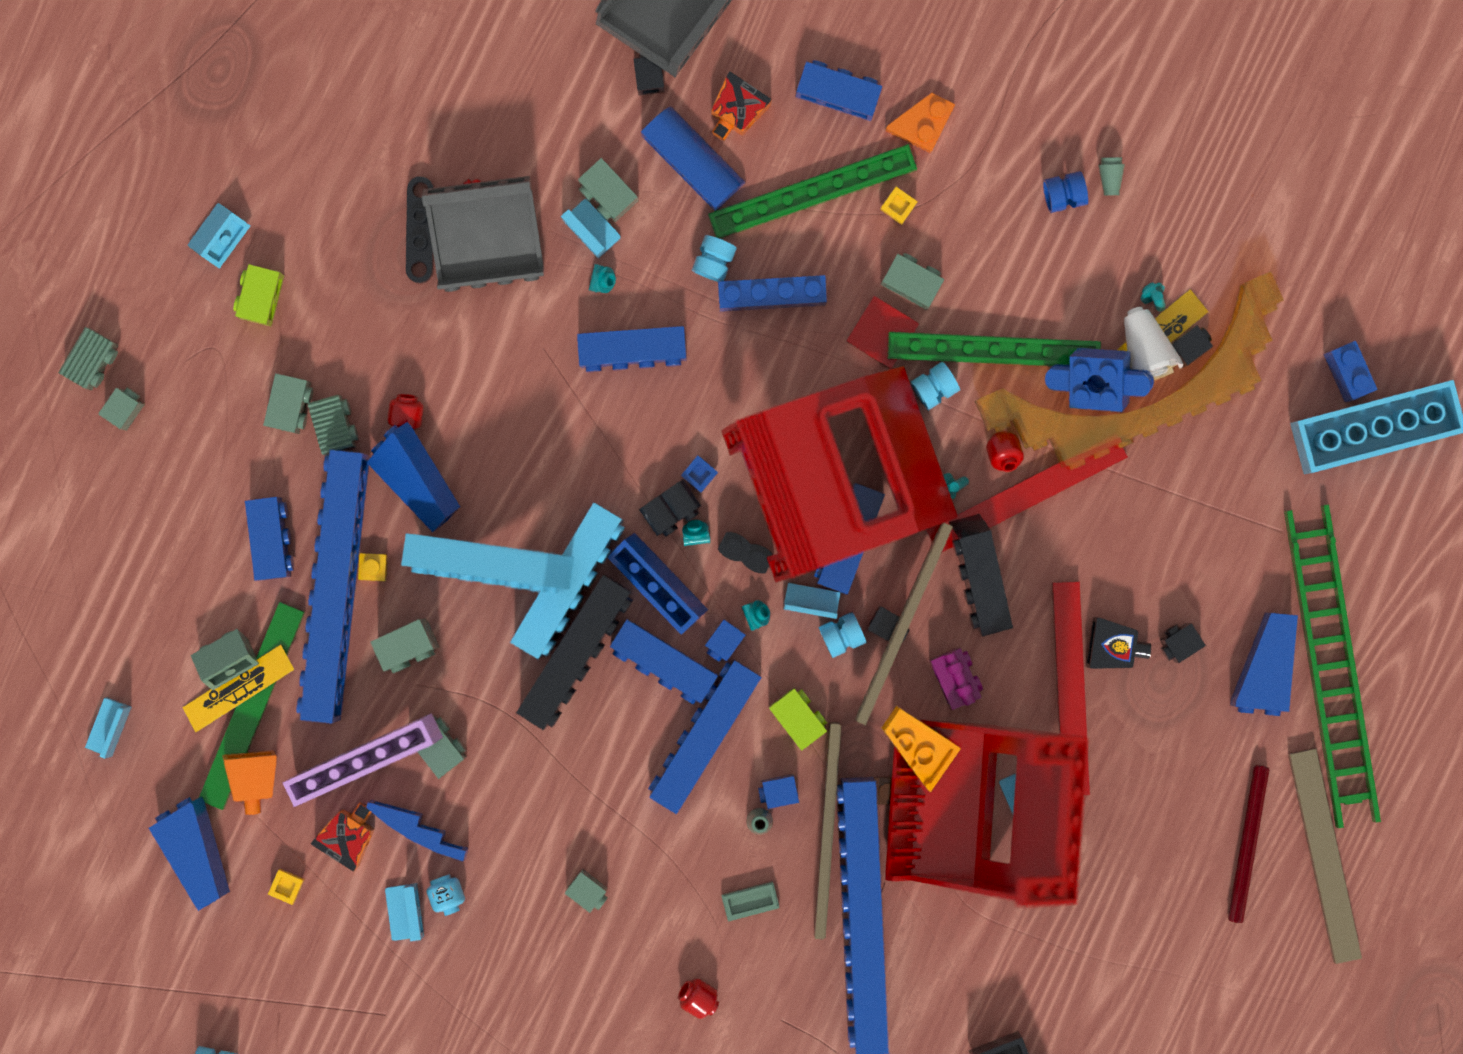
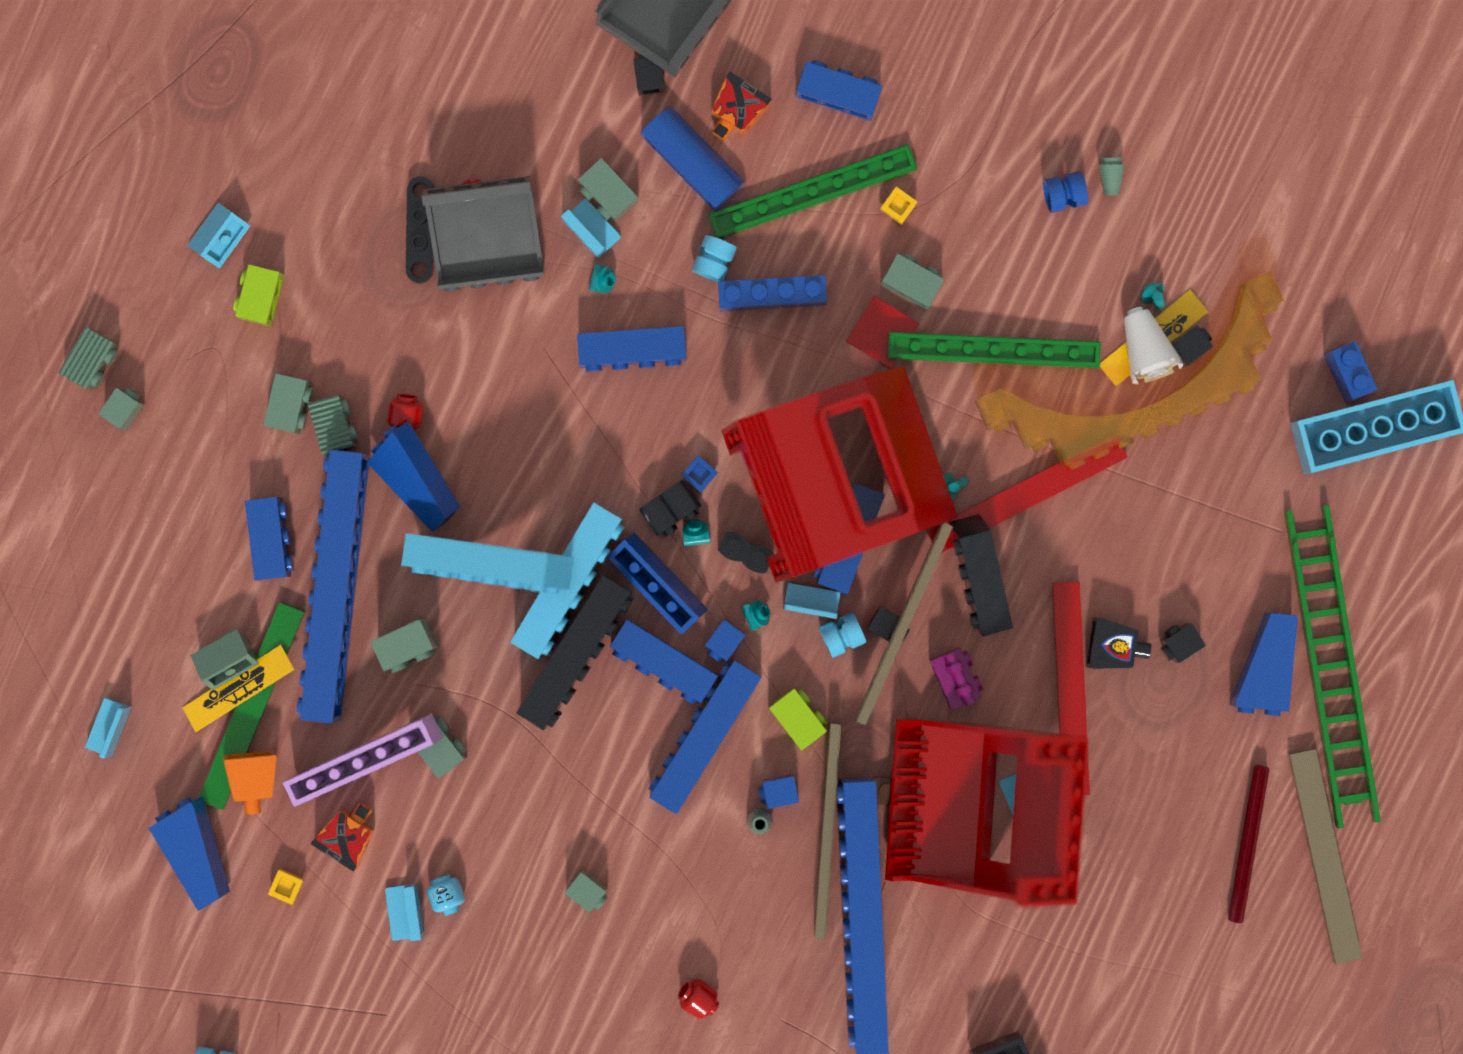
yellow plate [358,553,388,581] -> none
blue slope [366,800,469,861] -> none
sand green tile [721,881,780,921] -> none
light orange wing [881,706,961,792] -> none
orange wing [885,93,955,153] -> none
medium azure wheel [910,362,960,411] -> none
red head [986,431,1024,472] -> none
blue brick [1045,348,1154,412] -> none

